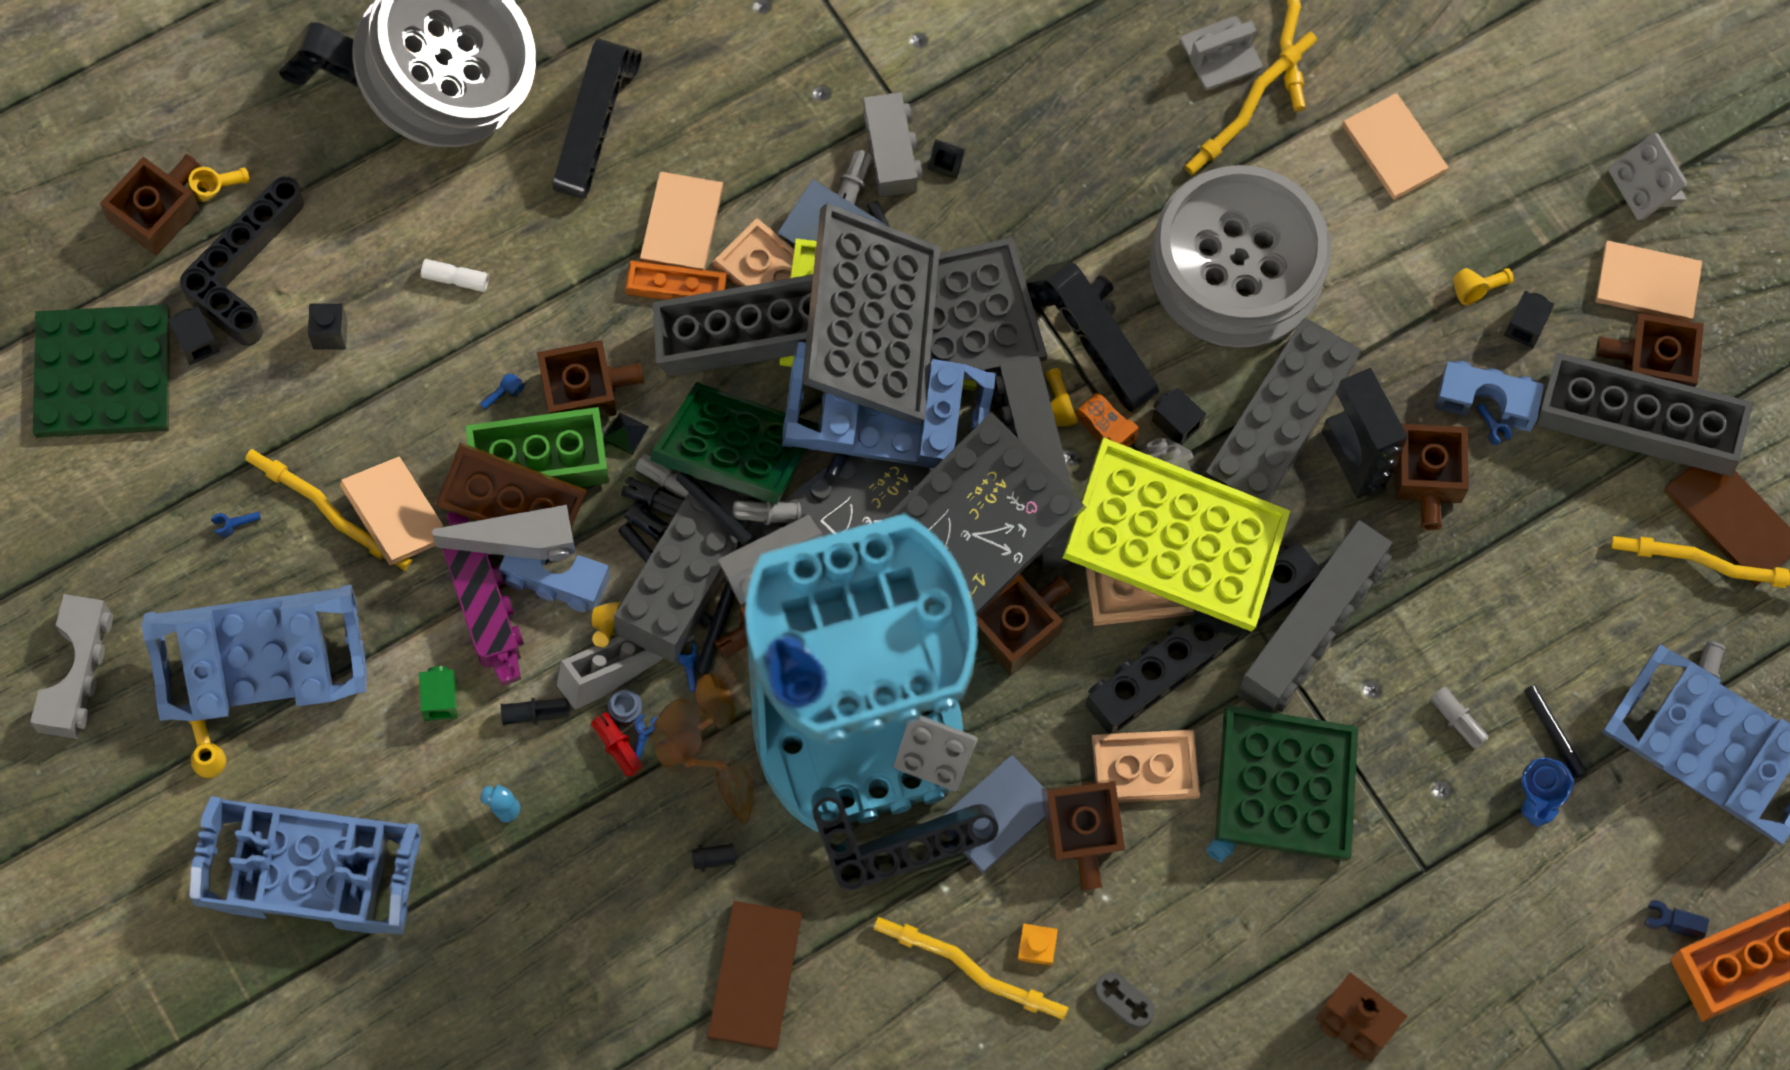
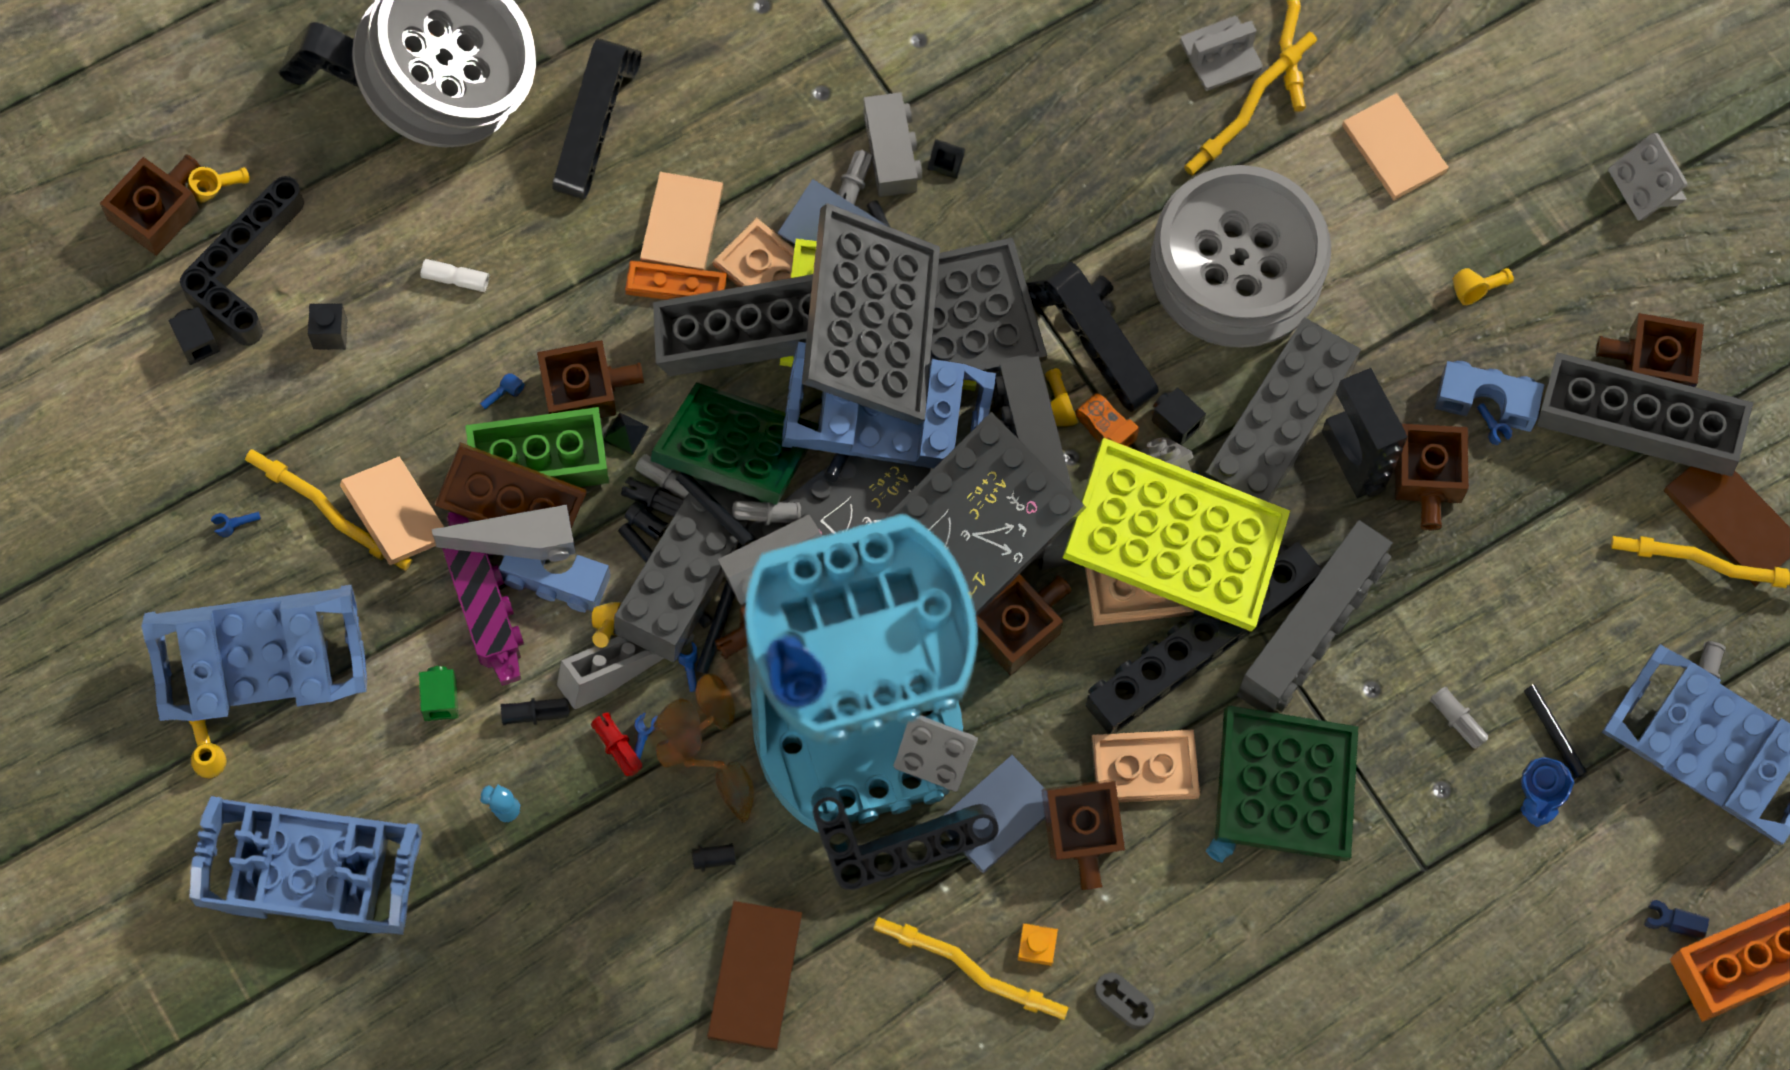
light grey arch [30,594,113,739] -> none
dark green plate [33,304,170,438] -> none
sand blue plate [608,690,642,724] -> none
reddish brown brick [1315,972,1407,1063] -> none
black brick [1504,291,1555,349] -> none
light nougat tile [1595,241,1702,322] -> none

